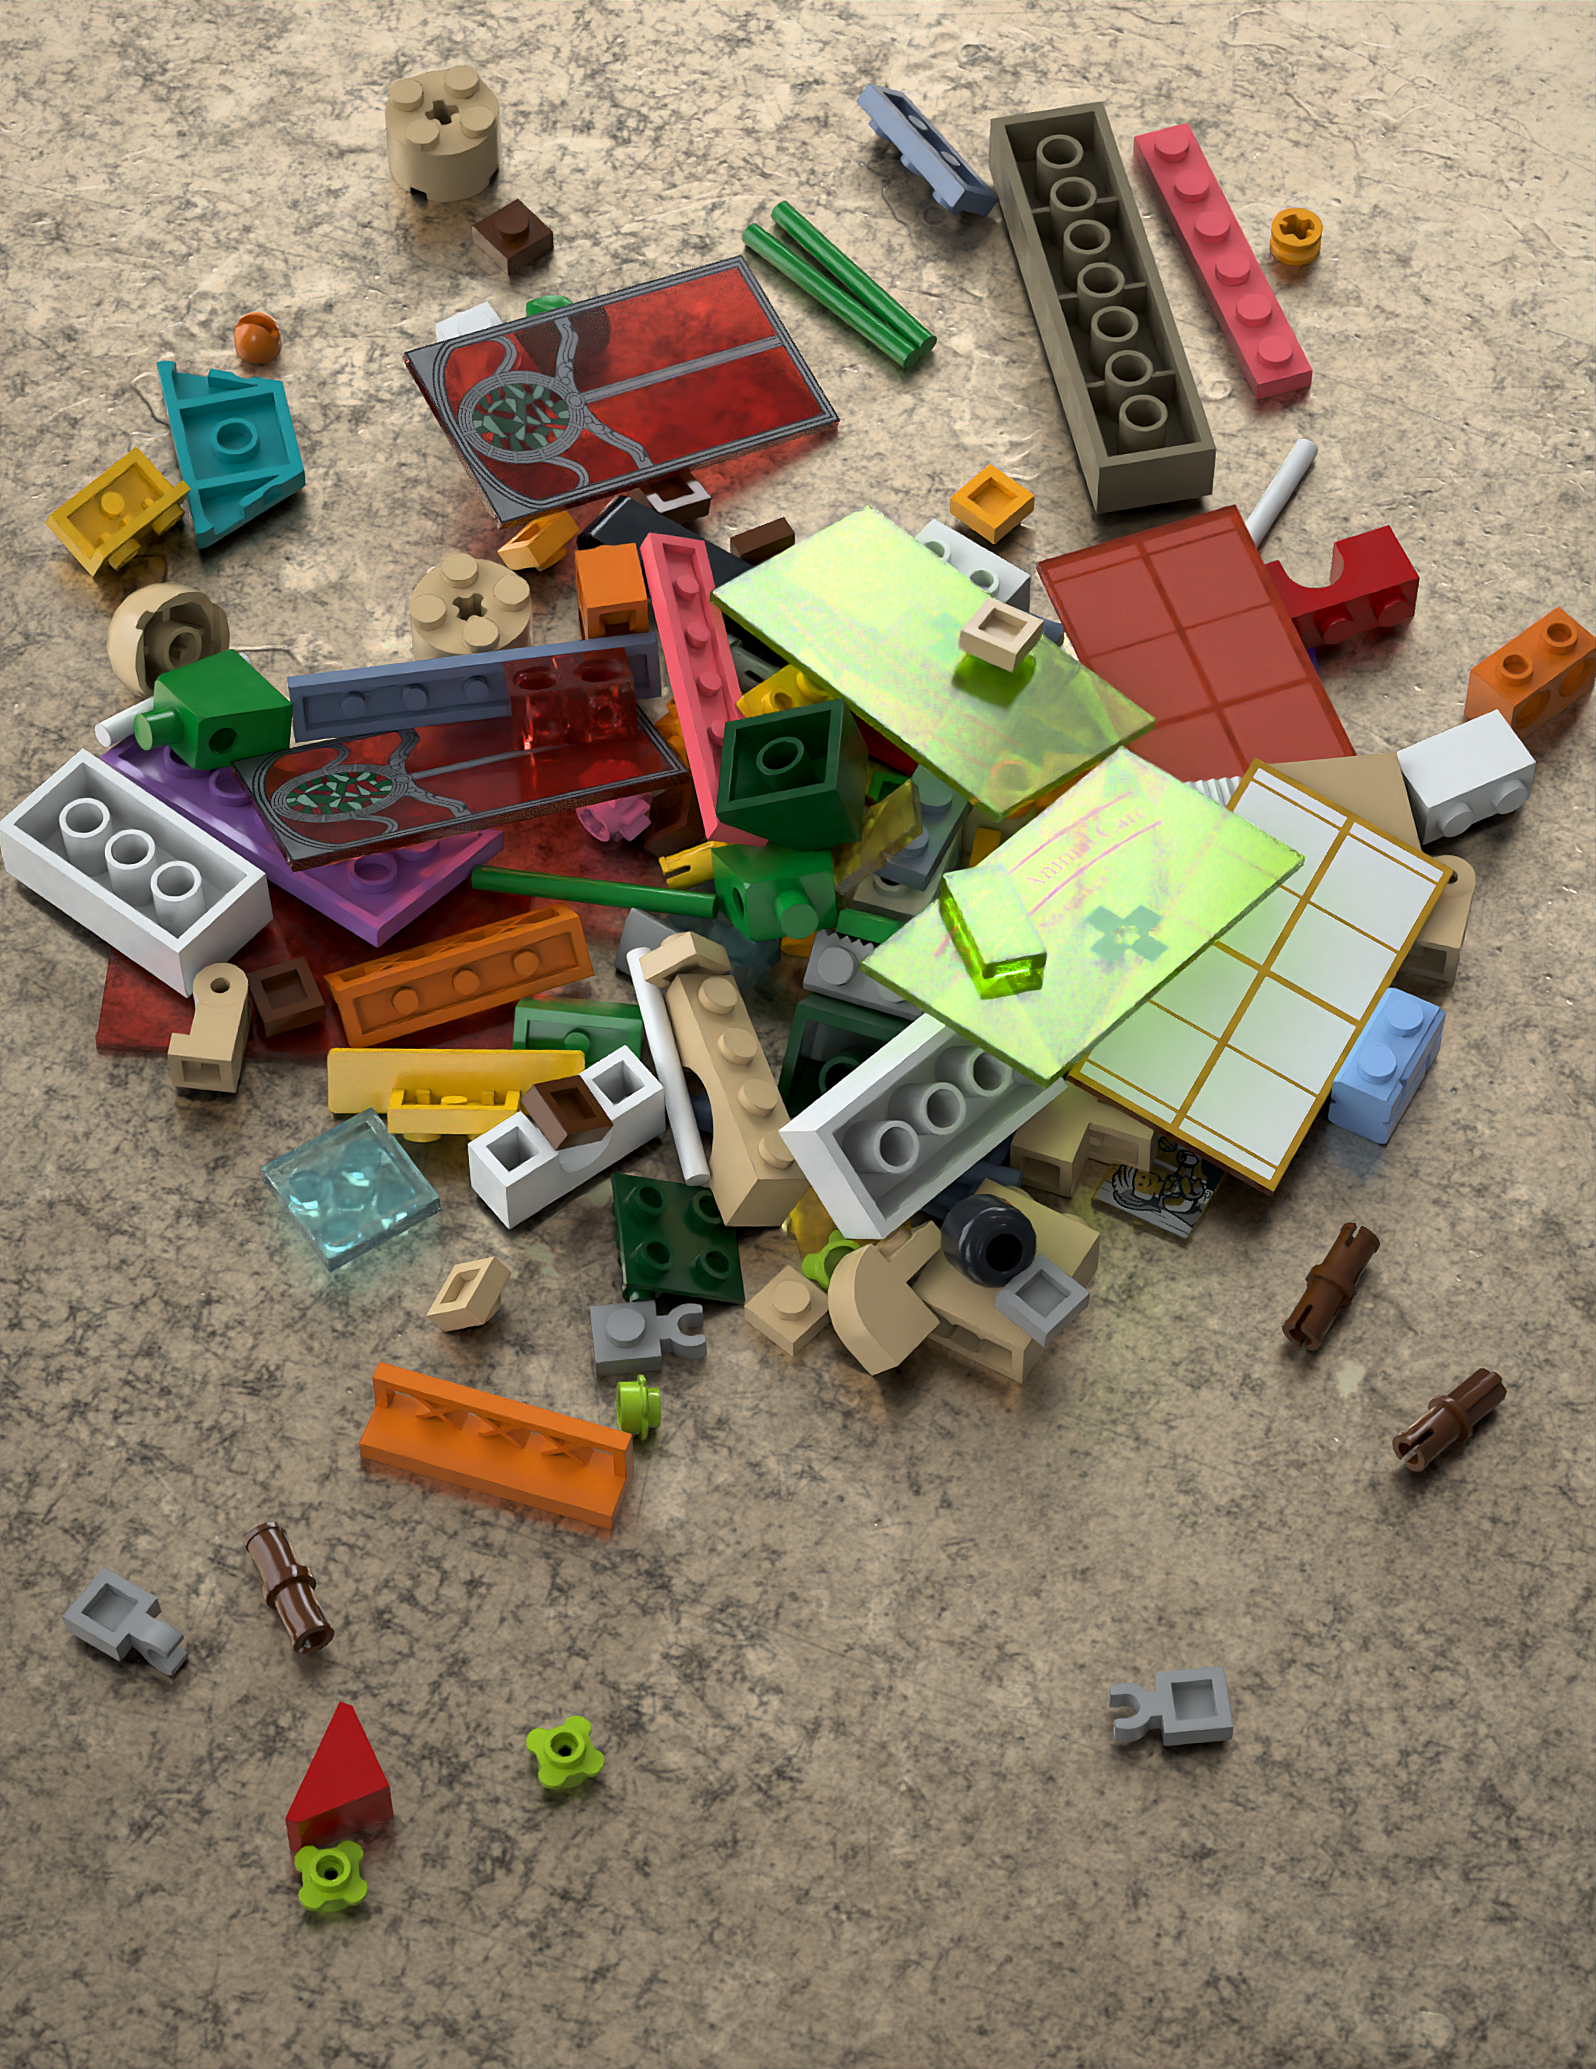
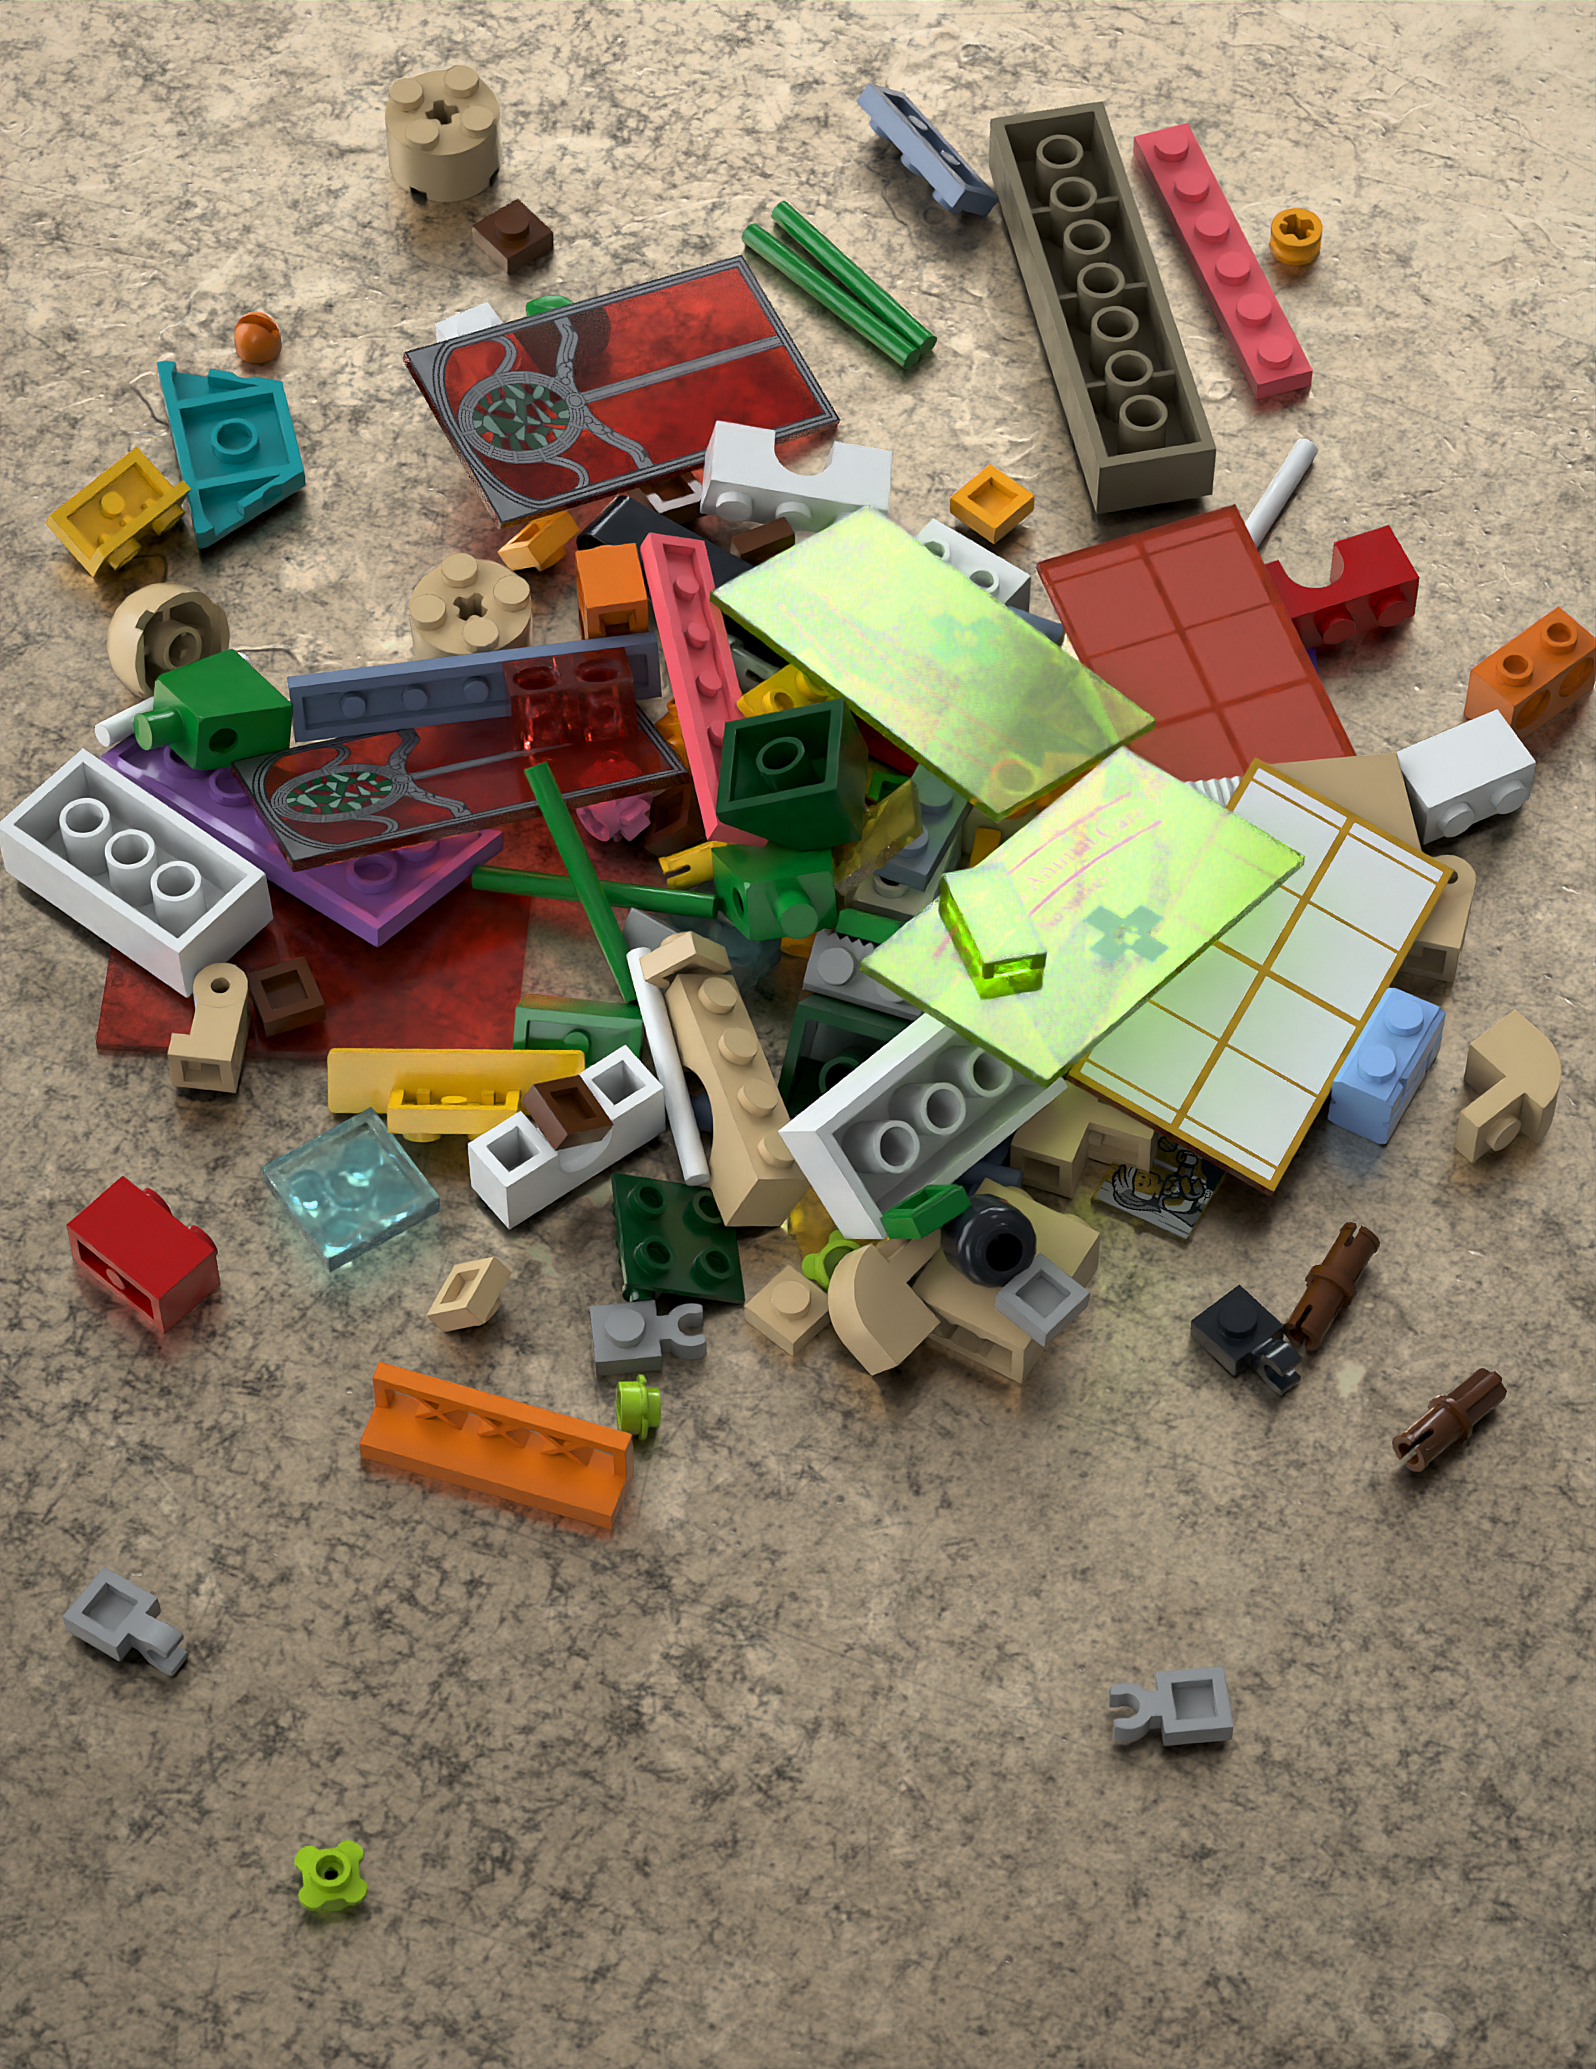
reddish brown pin [244,1521,335,1654] -> none
red slope [285,1701,394,1852] -> none
orange fence [323,902,595,1048] -> none
lime plate [526,1716,604,1789] -> none
tan plate [958,597,1044,673] -> none
none -> red brick [66,1176,220,1334]
none -> green bar [524,761,637,1003]
none -> white arch [700,420,893,543]
none -> green tile [879,1184,972,1239]
none -> black plate [1190,1284,1302,1395]
none -> tan brick [1454,1009,1562,1163]

